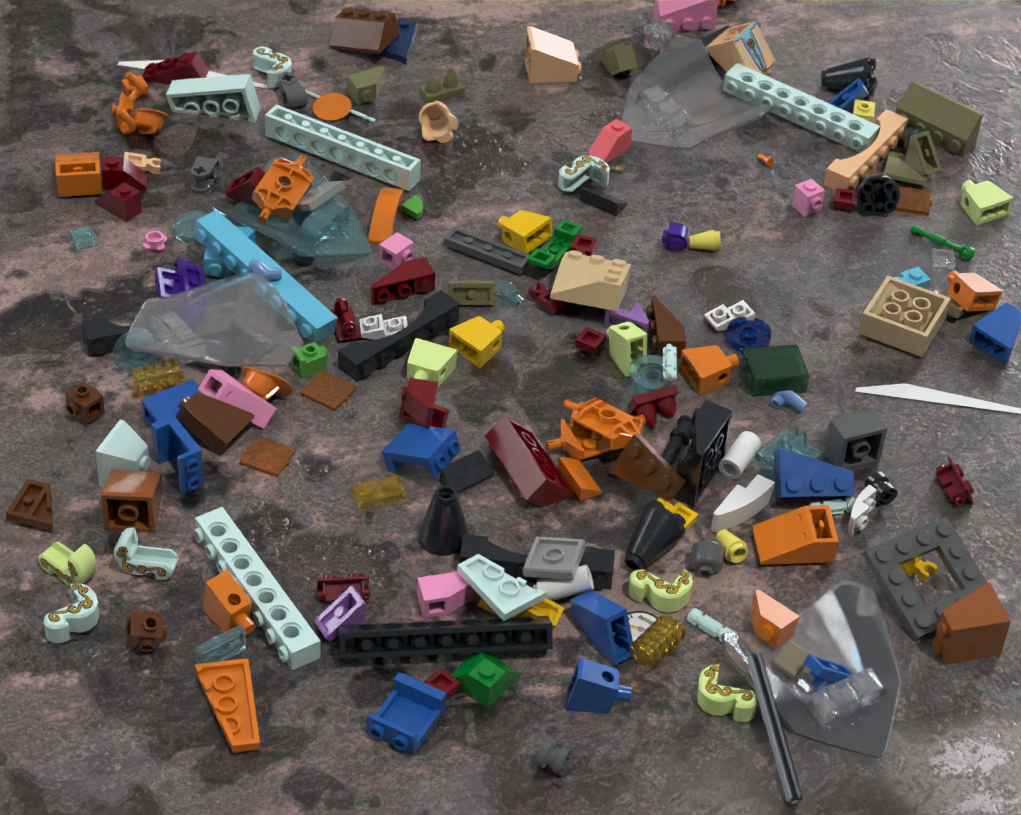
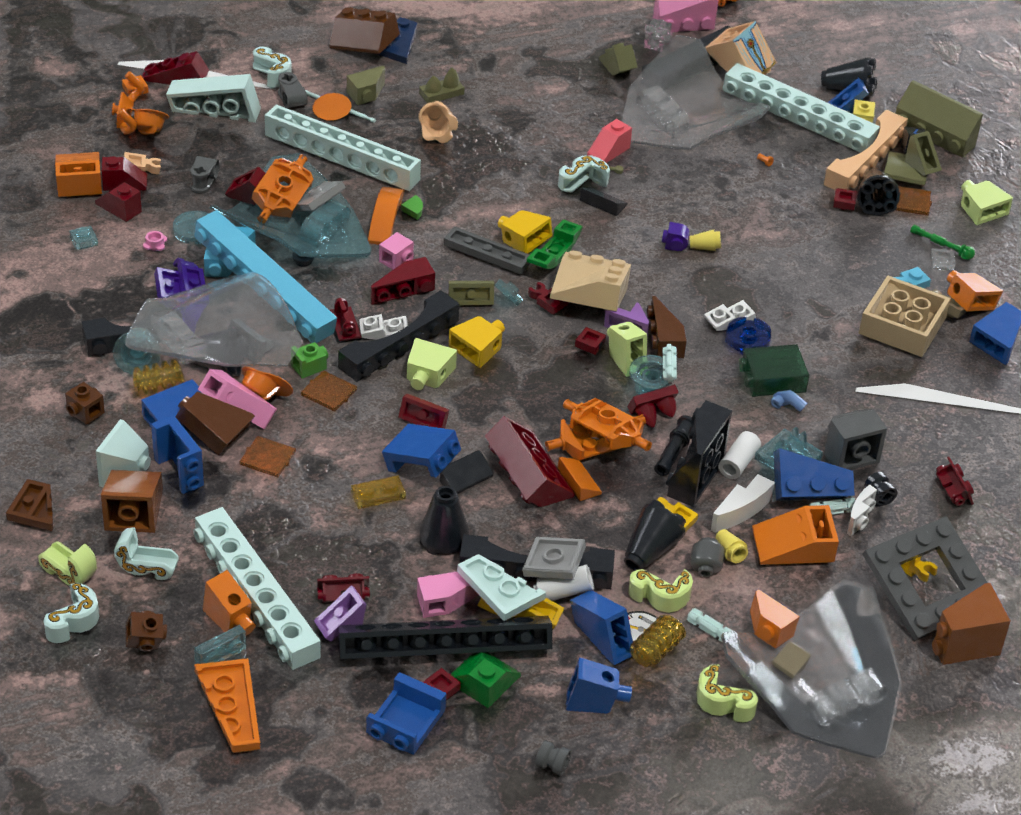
medium blue arm [249,259,282,280] -> none
dark red slope [401,378,438,428] -> none
light nougat slope [524,26,581,83] -> none
dark red plate [570,234,598,256] -> none
reddish brown wing [609,434,685,500] -> none
orange torso [680,345,739,395] -> none
axle [747,653,803,804] -> none
bright pink brick [792,179,825,217] -> none
blue slope [803,654,859,699] -> none

